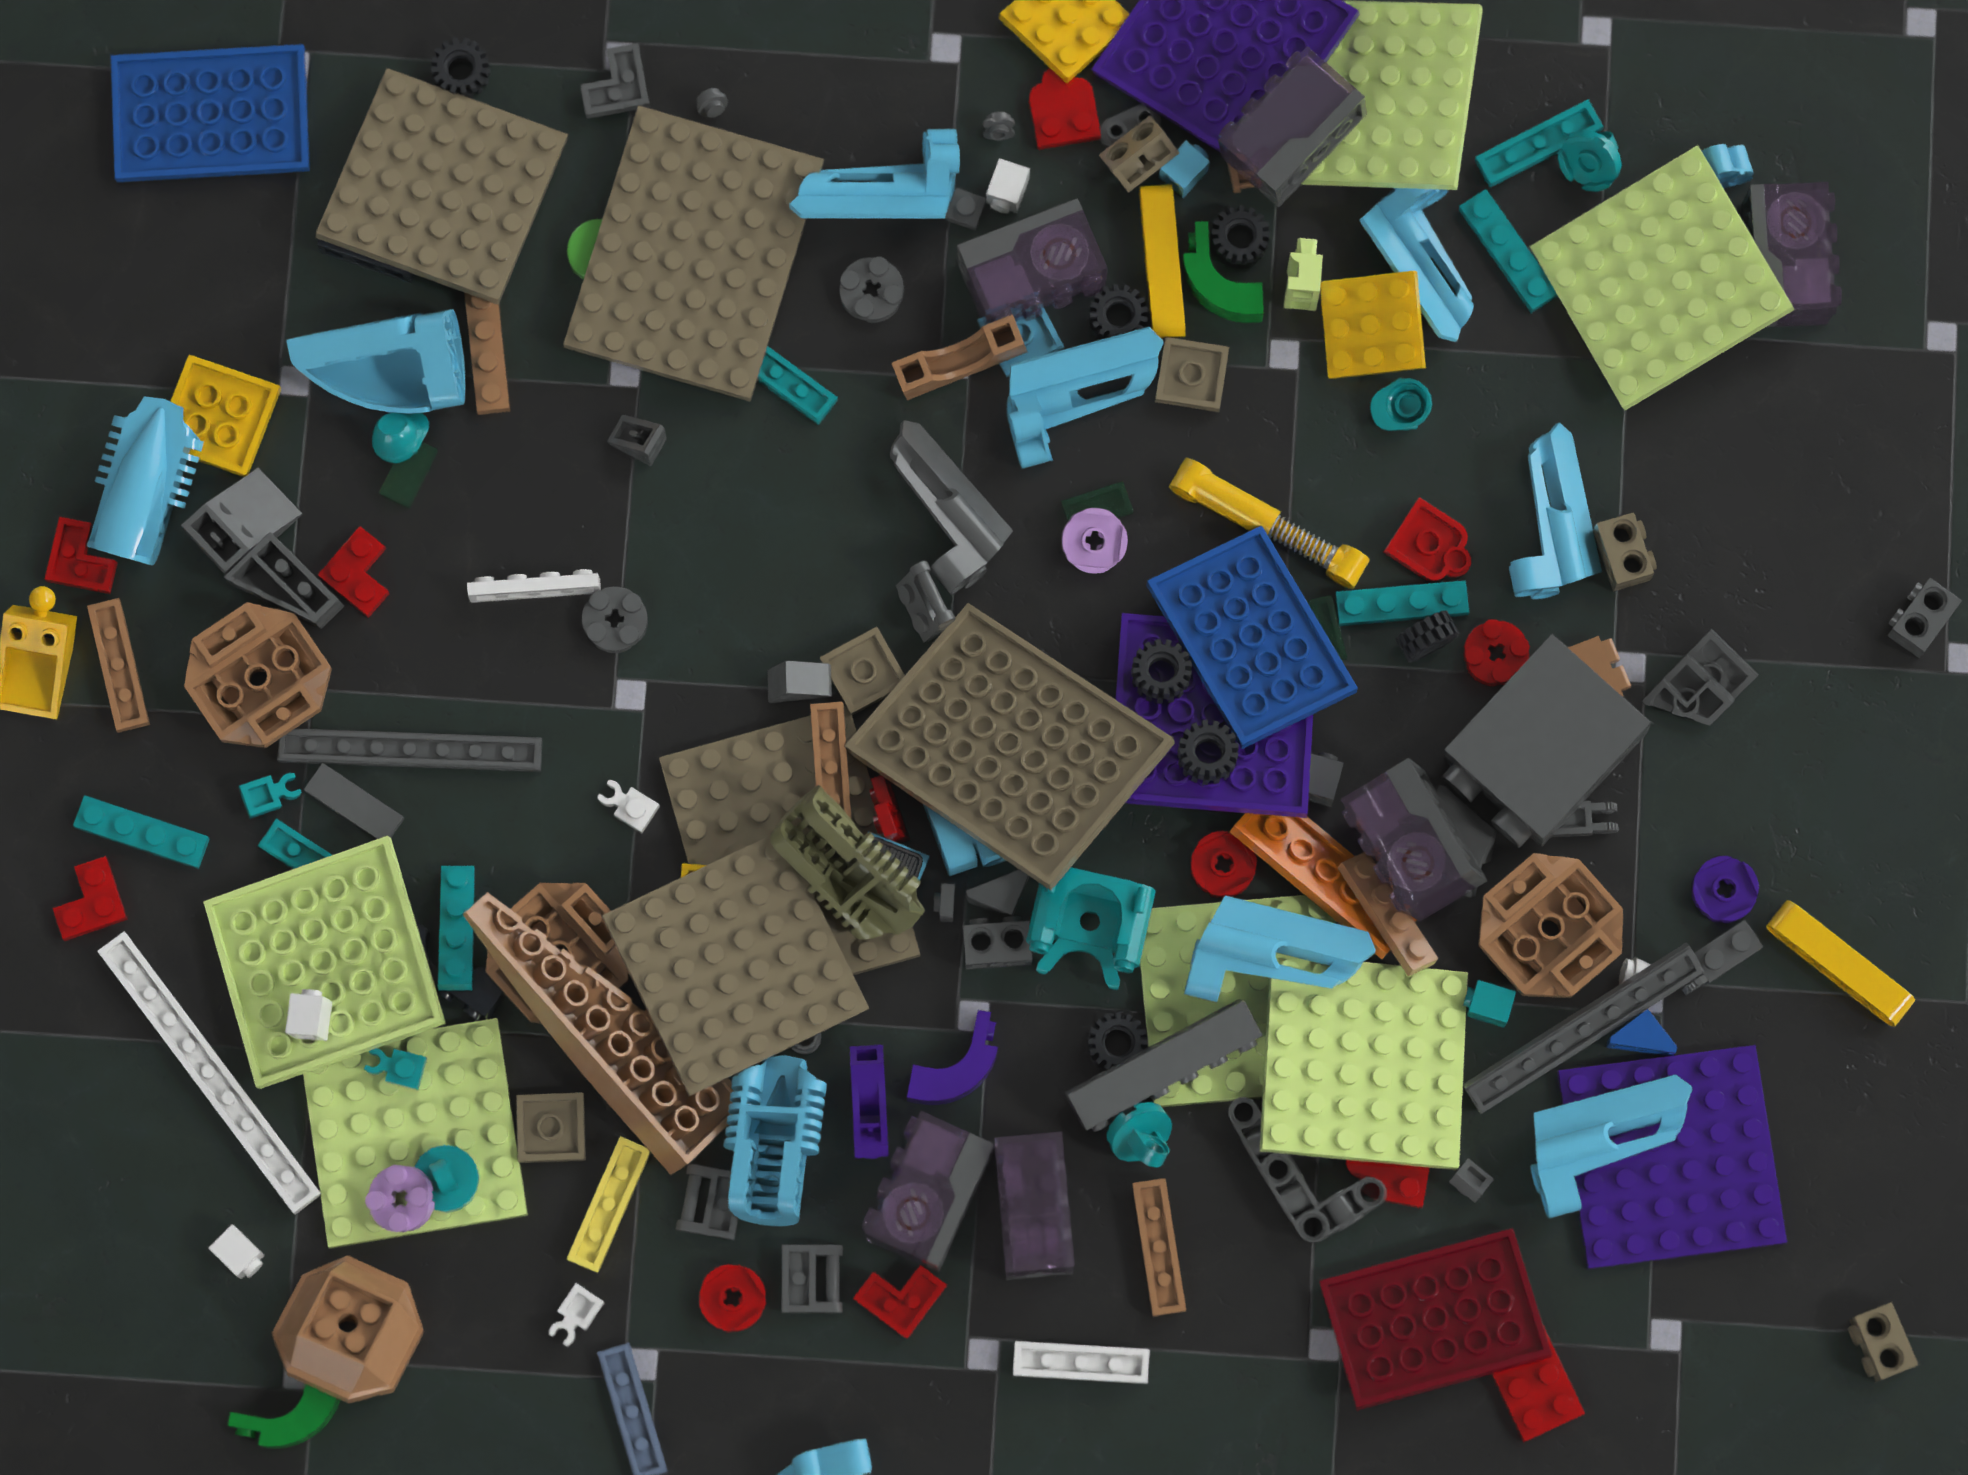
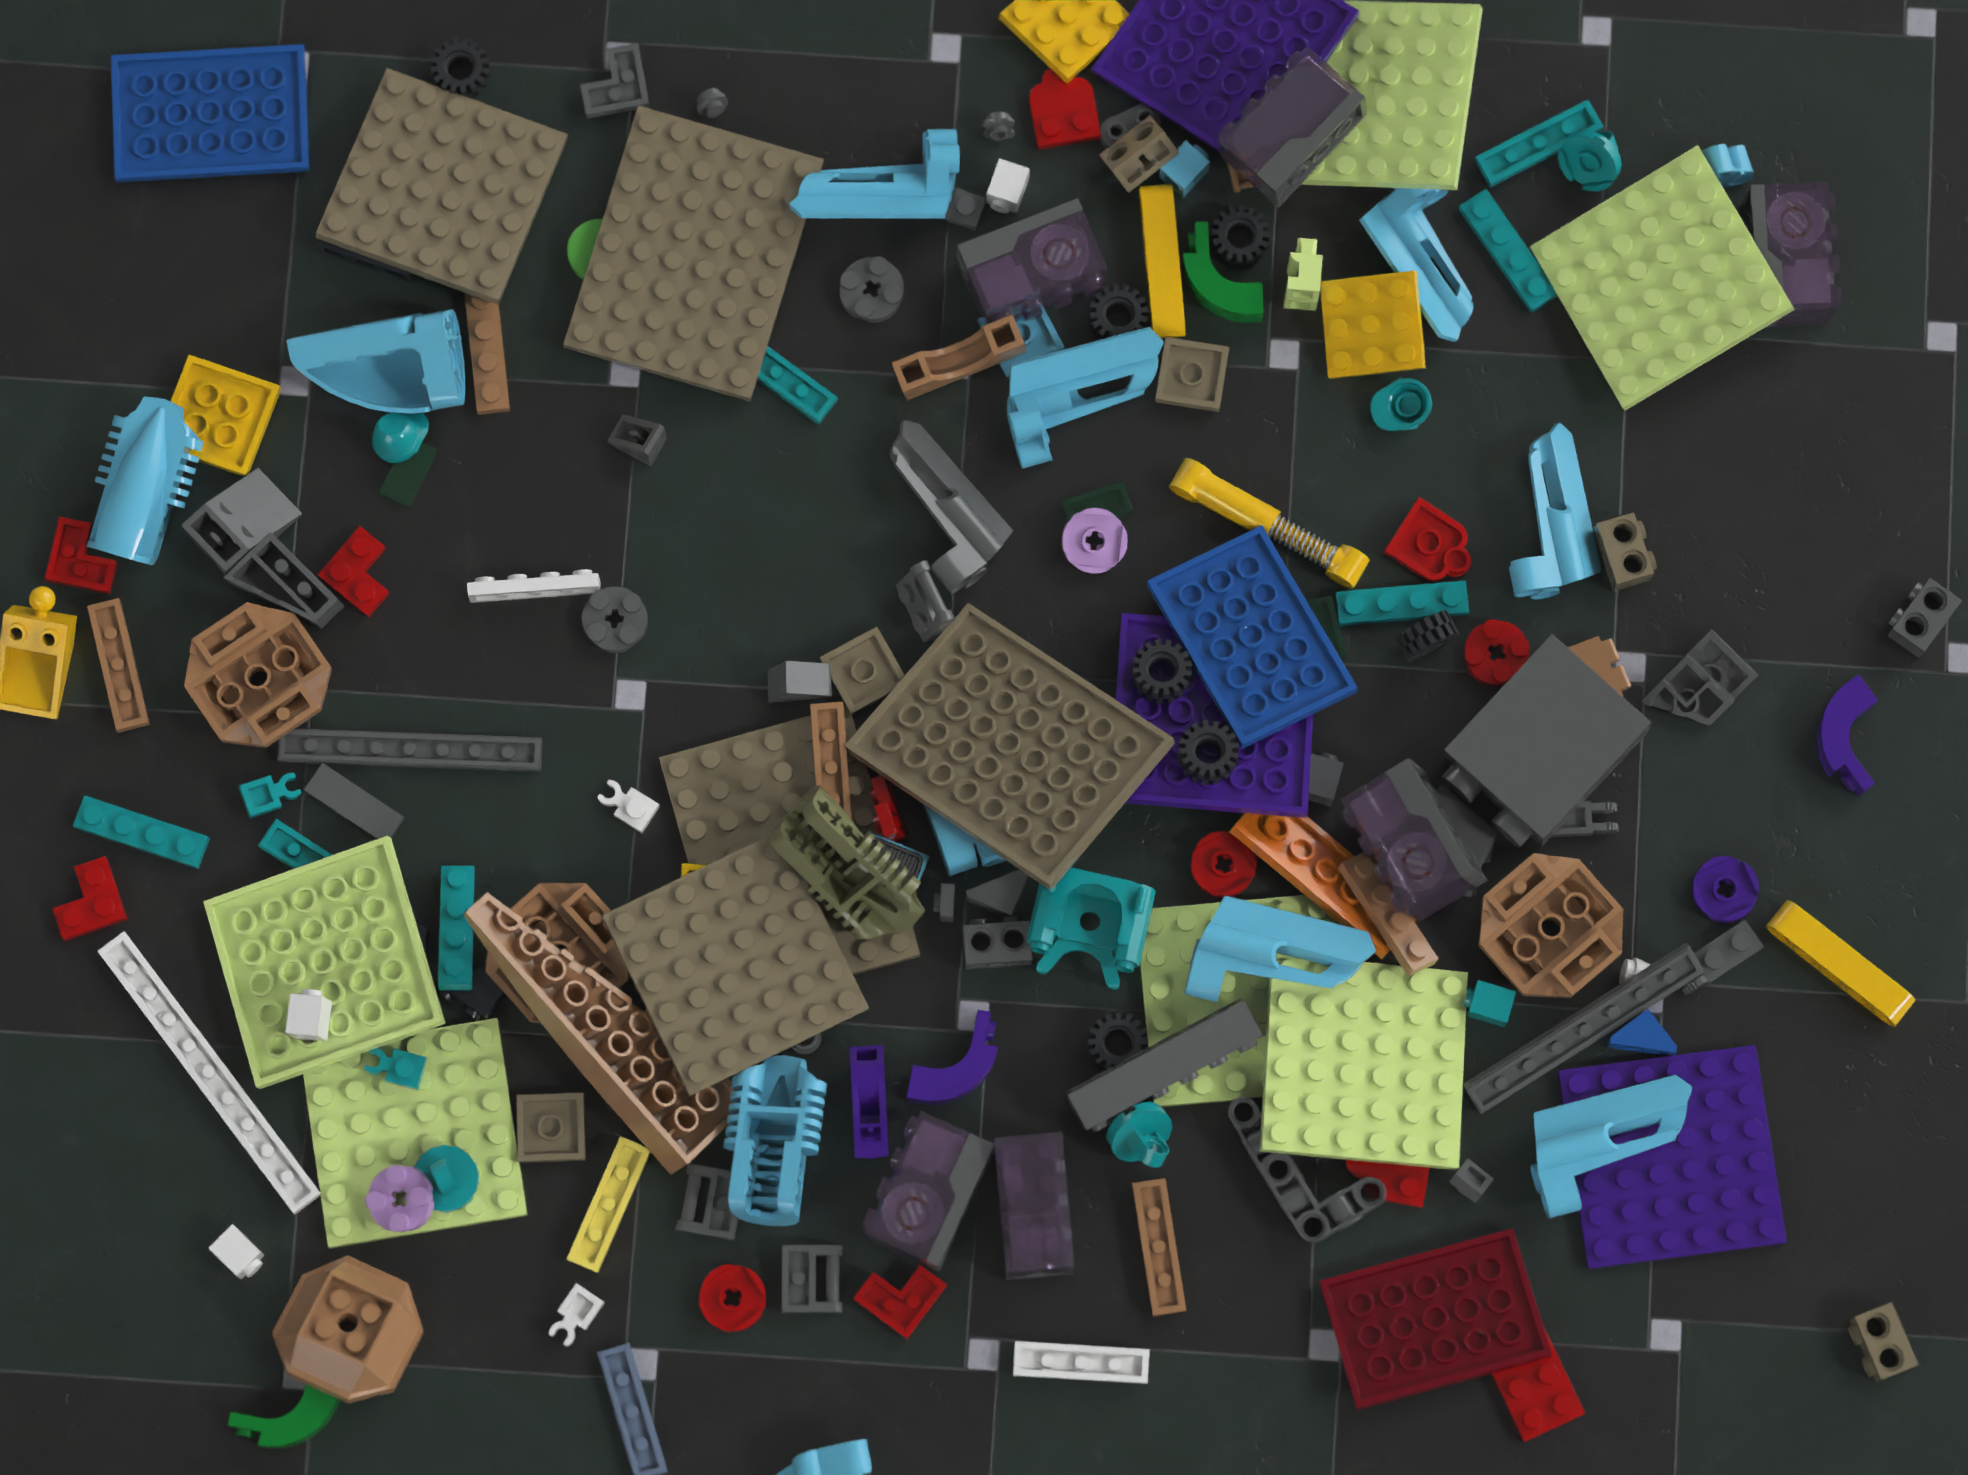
none -> dark purple arch [1816,674,1878,796]

